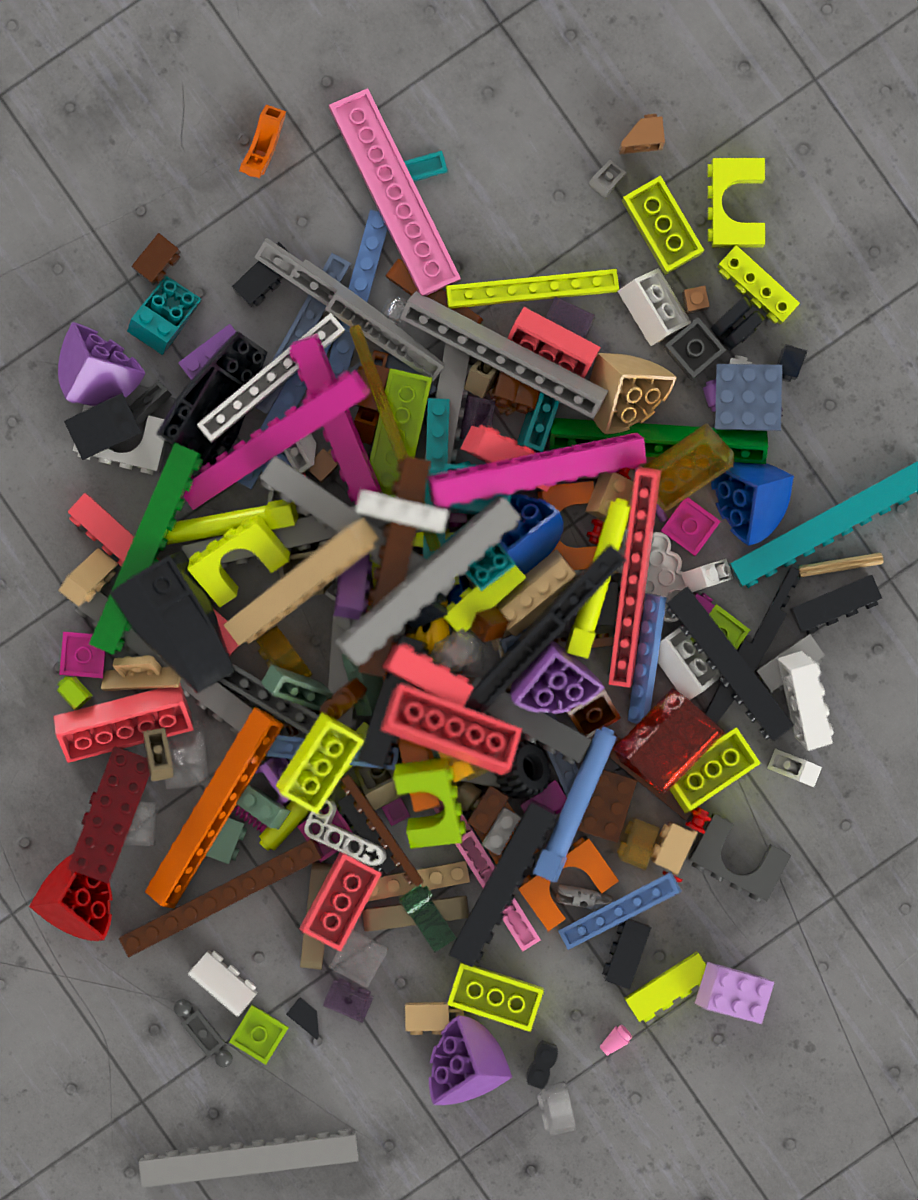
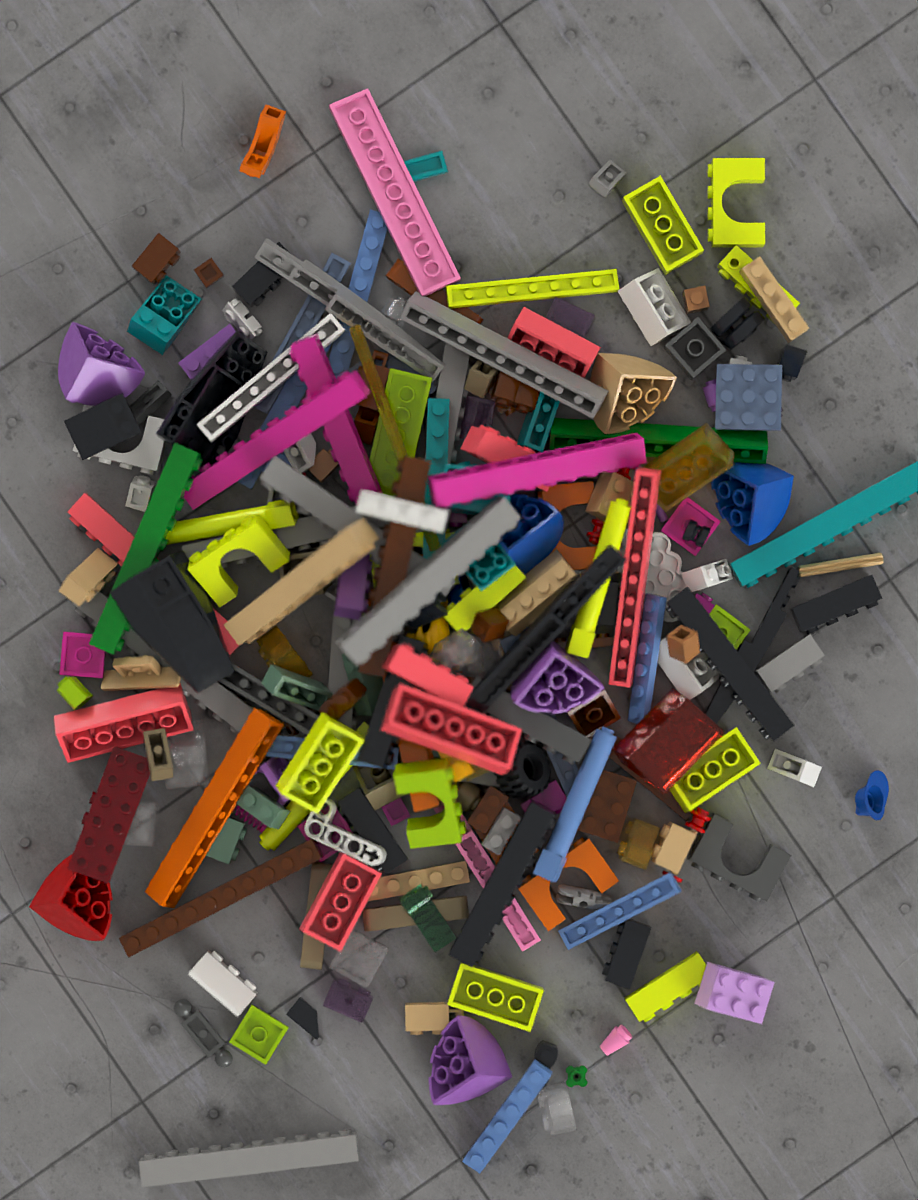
reddish brown plate [340,774,424,887] -> none
medium nougat slope [619,114,665,154] -> none
white brick [777,651,834,751] -> none
none -> white bracket [125,475,155,512]
none -> reddish brown plate [194,258,224,288]
none -> white hinge [222,298,263,340]
none -> medium blue plate [462,1060,553,1174]
none -> green plate [566,1065,587,1087]
none -> medium nougat brick [667,625,700,664]
none -> black wheel [682,519,711,548]
none -> tan brick [739,256,809,344]
none -> blue piece [855,770,889,821]

